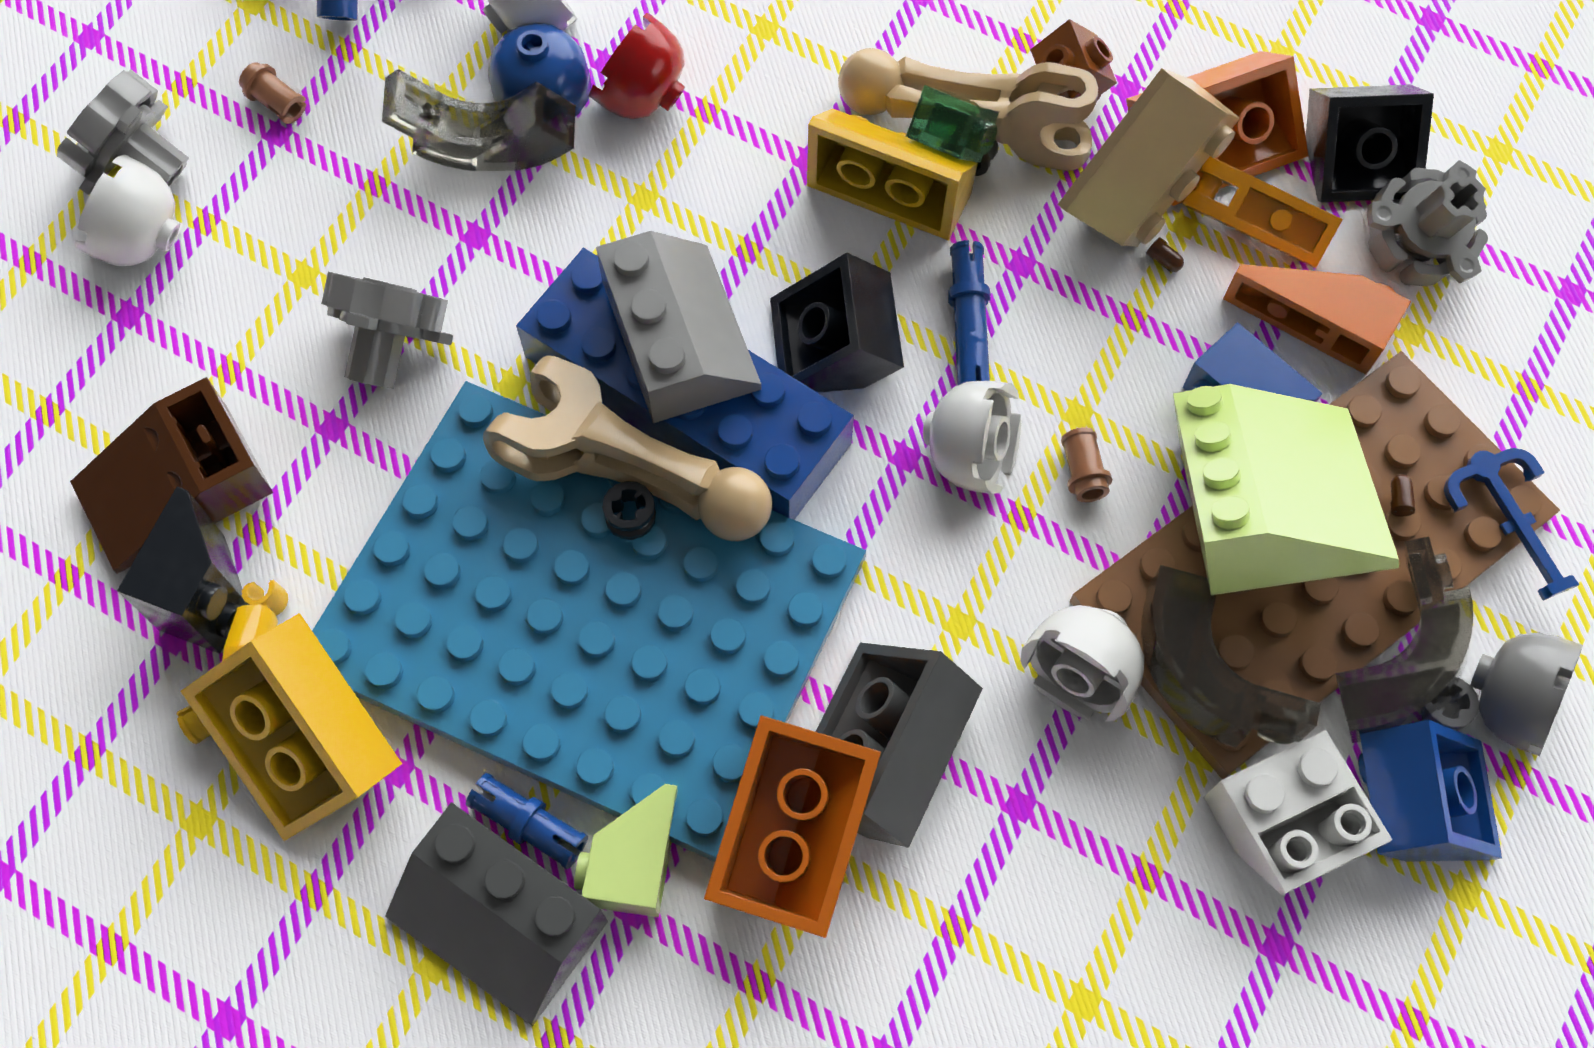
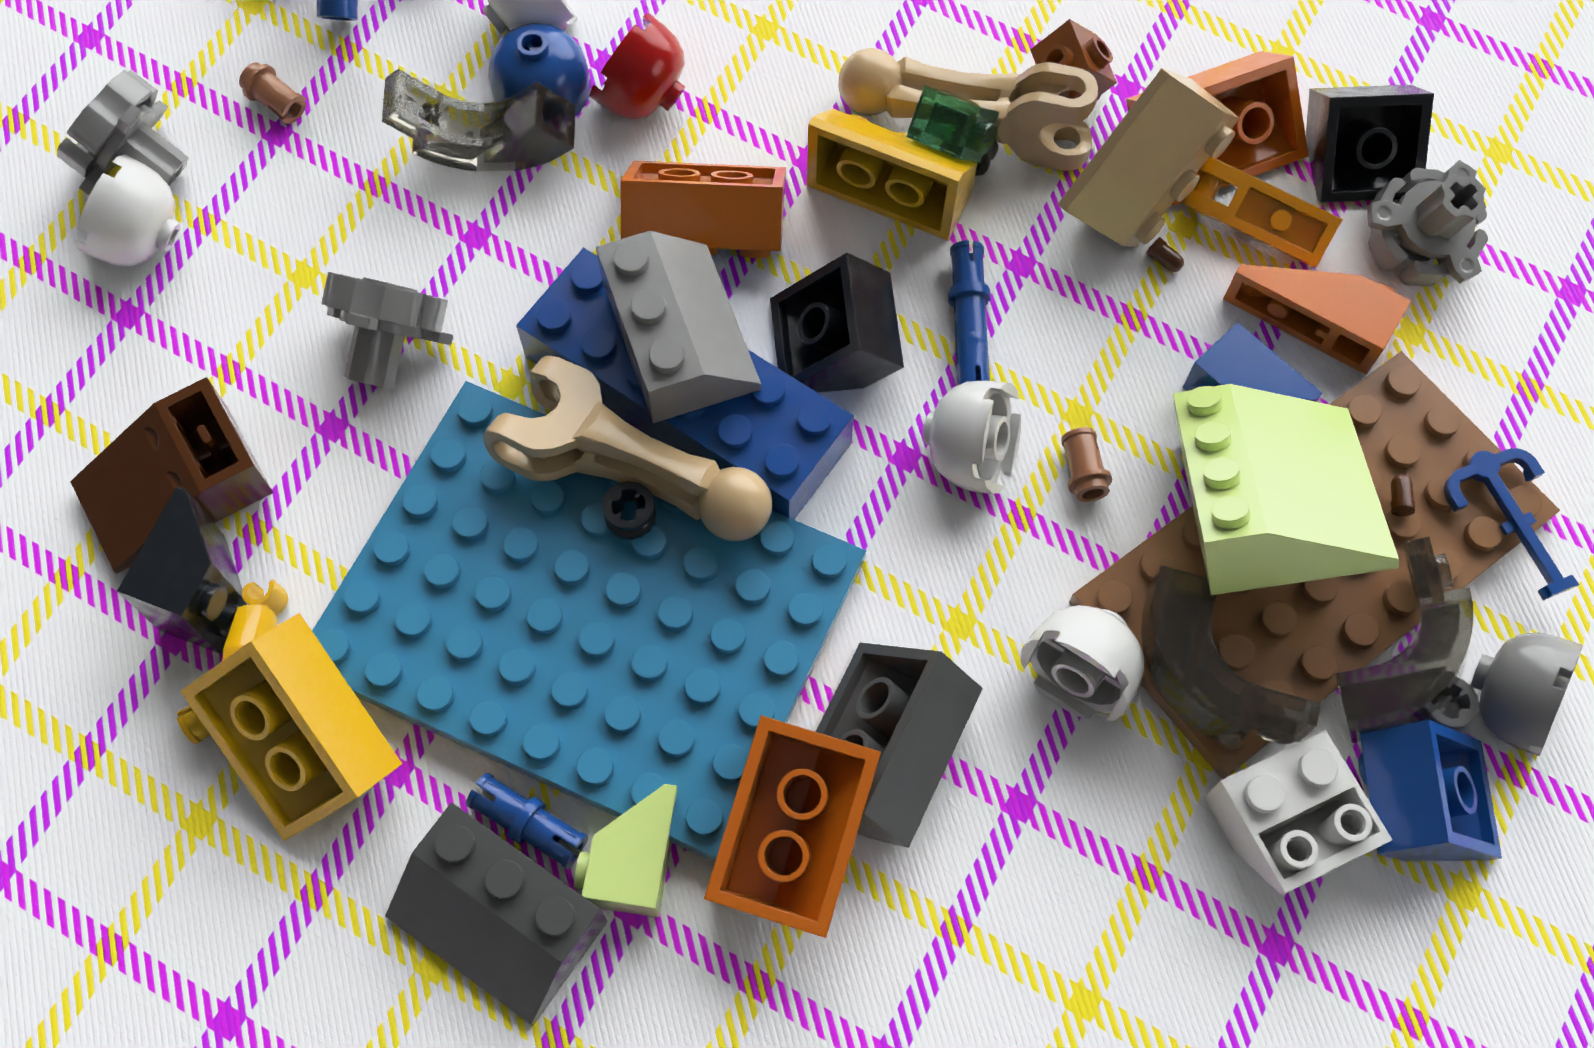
none -> orange slope [620,161,786,258]

